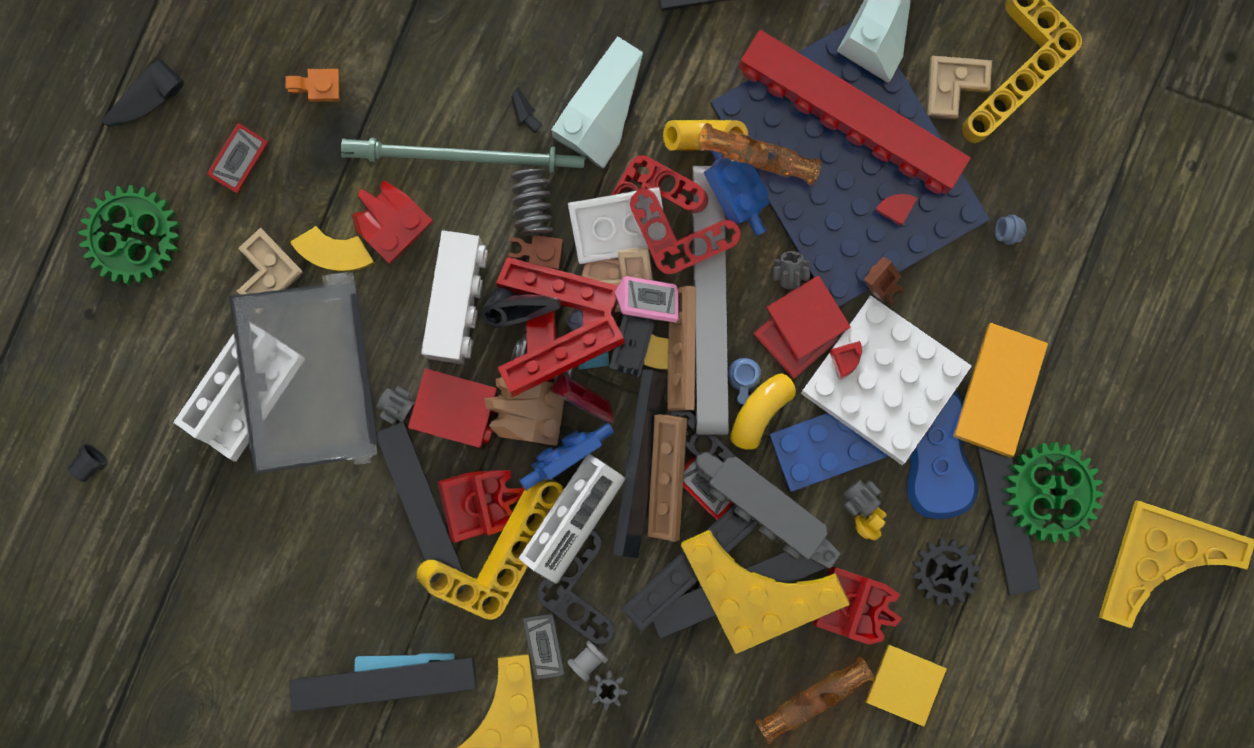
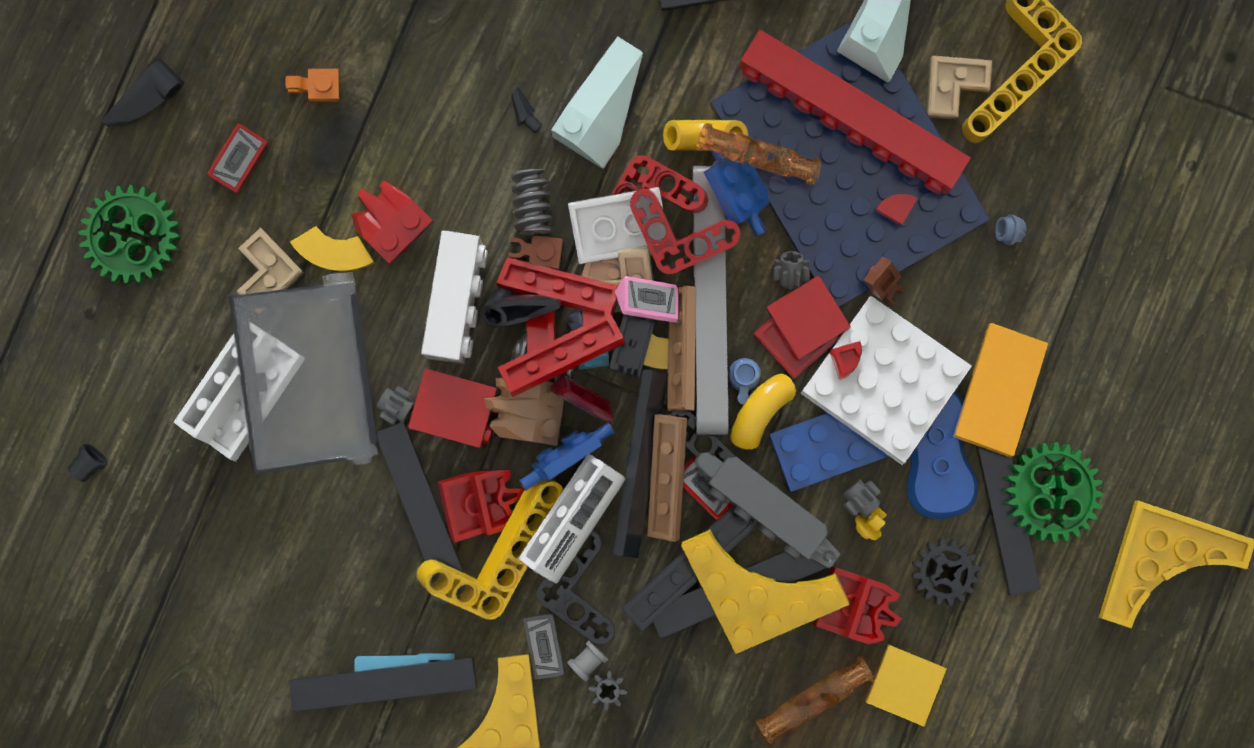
sand green bar [341,138,585,174] -> none

